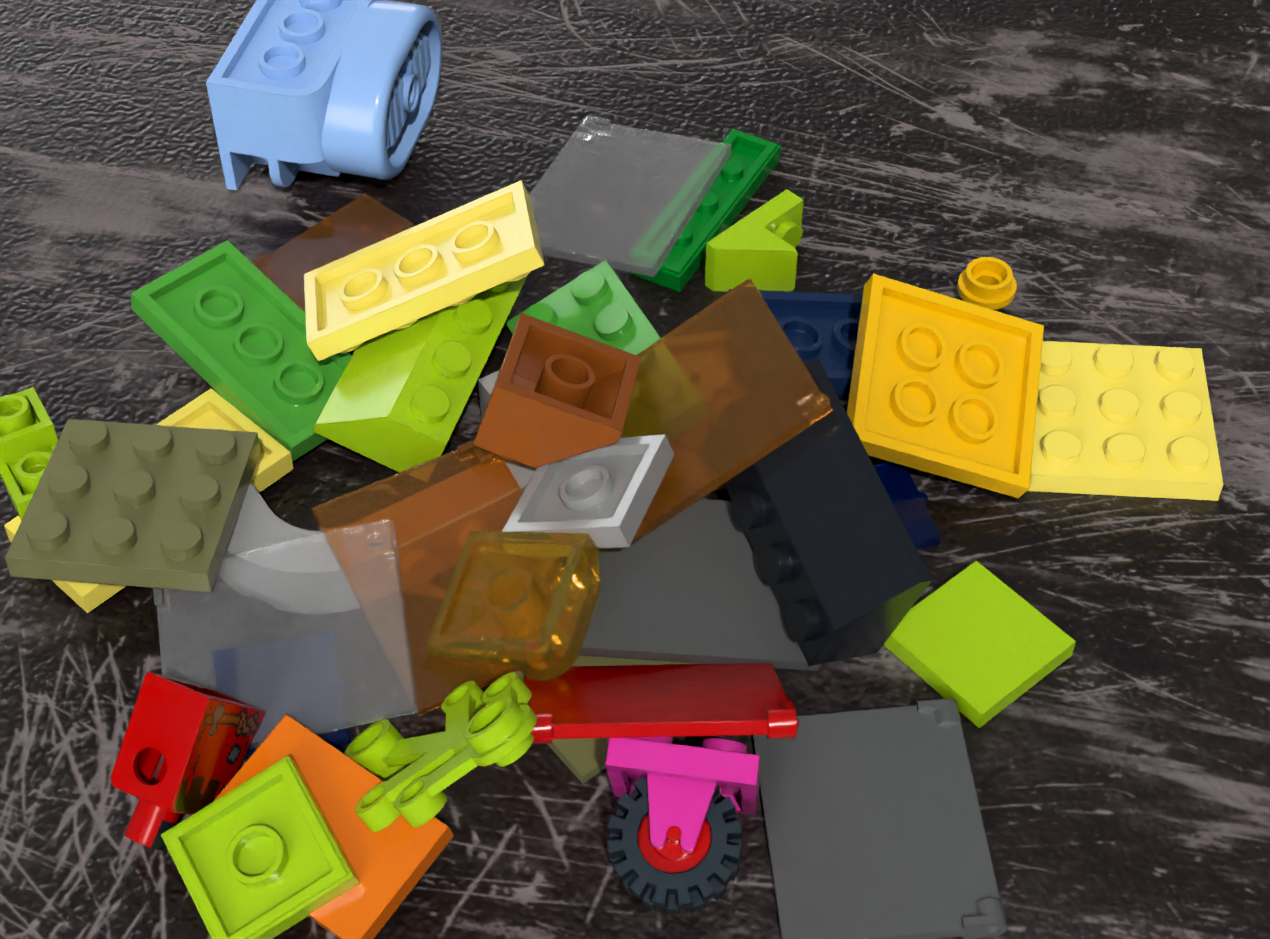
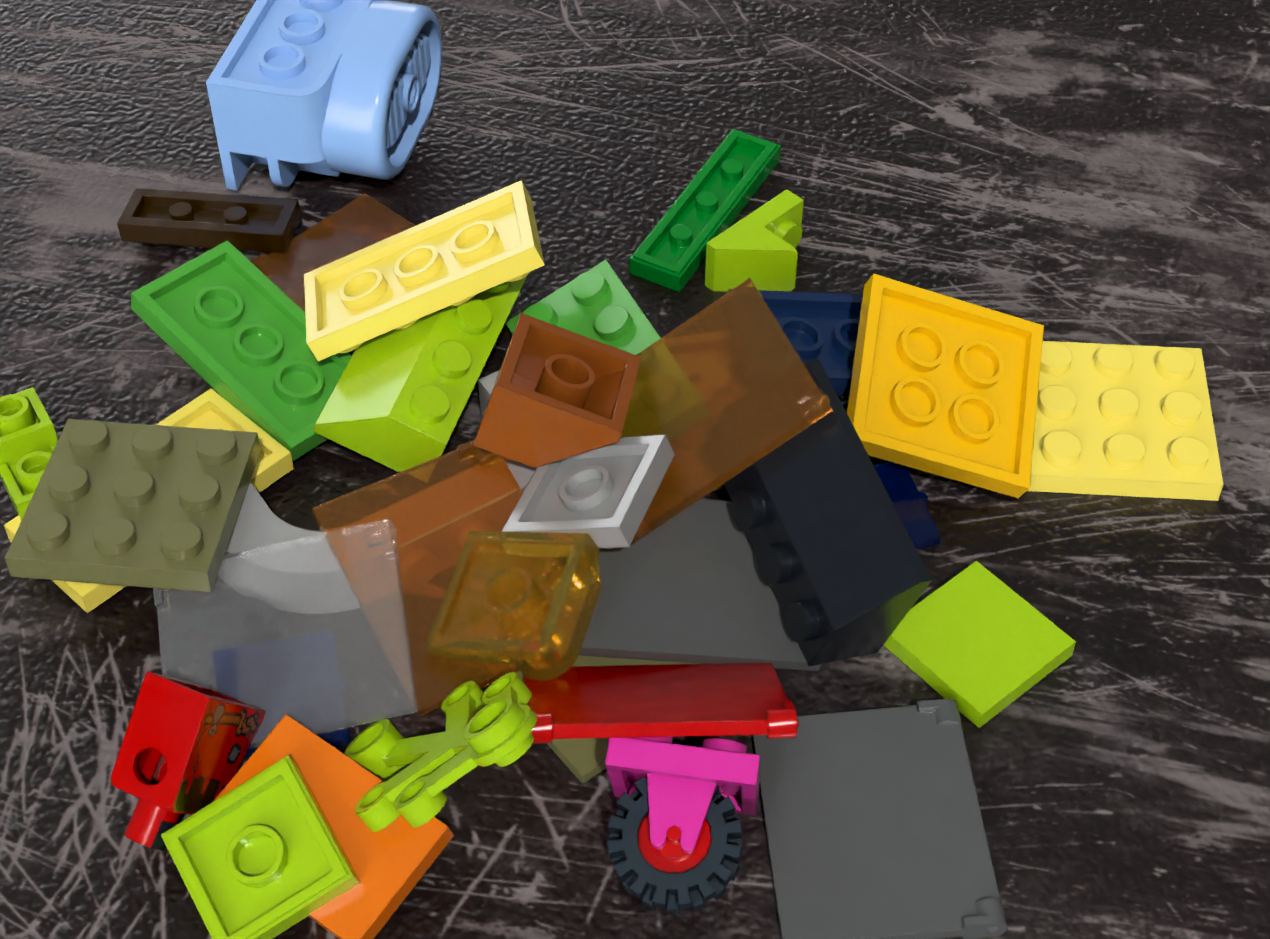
clear piece [529,116,732,277] -> none
yellow plate [957,257,1017,310] -> none
none -> dark brown plate [117,188,301,253]

